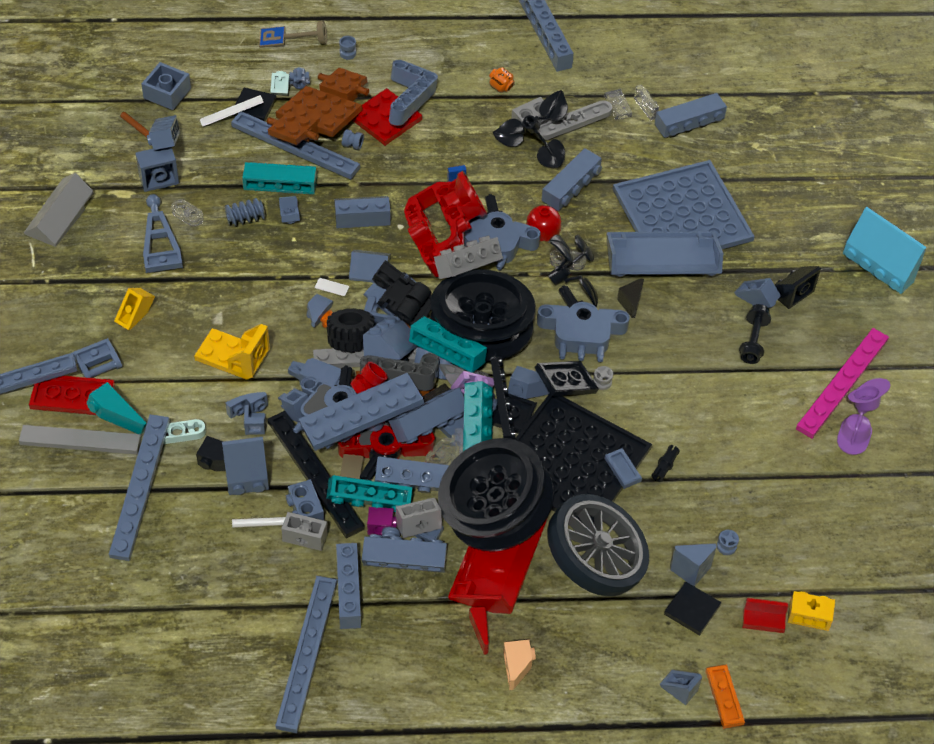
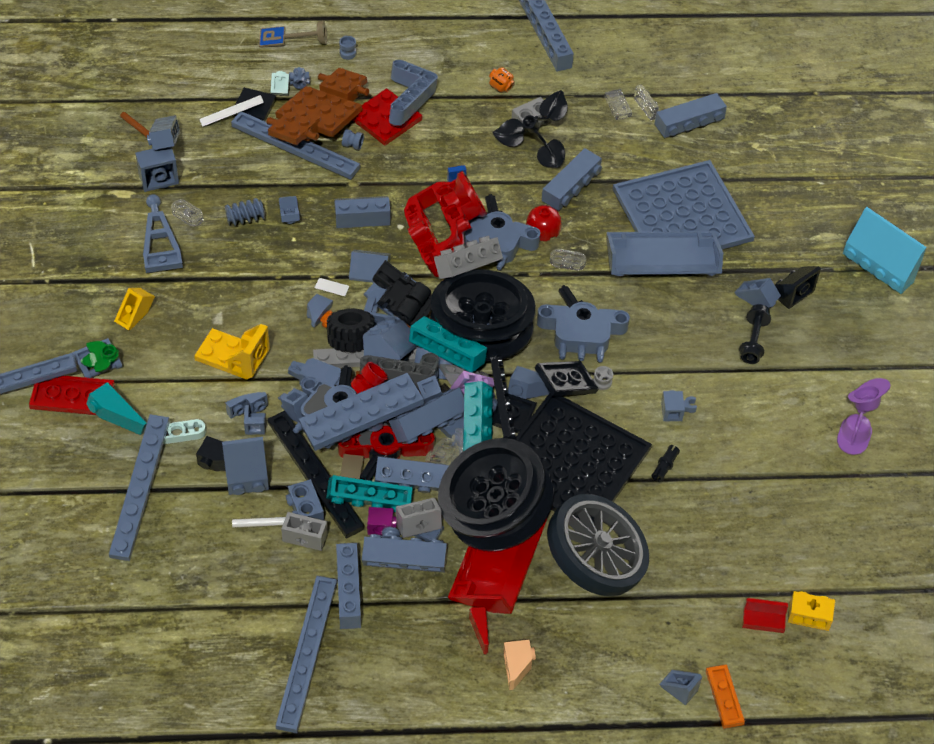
light grey tile [19,425,141,455] -> none
light grey slope [24,173,94,247] -> none
sand blue brick [141,62,191,110] -> none
teal brick [242,162,317,194] -> none
light grey piece [535,100,612,140] -> none
black plant [548,234,598,307] -> none
sand blue tile [604,448,642,489] -> none
clear smoke slope [617,278,644,318] -> none
black tile [664,582,721,636] -> none
sand blue slope [670,544,716,586] -> none
sand blue wheel [717,530,739,555] -> none
dark pink plate [796,328,889,439] -> none
none -> green plate [80,341,119,372]
none -> sand blue tile [417,375,443,402]
none -> sand blue brick [661,390,697,421]

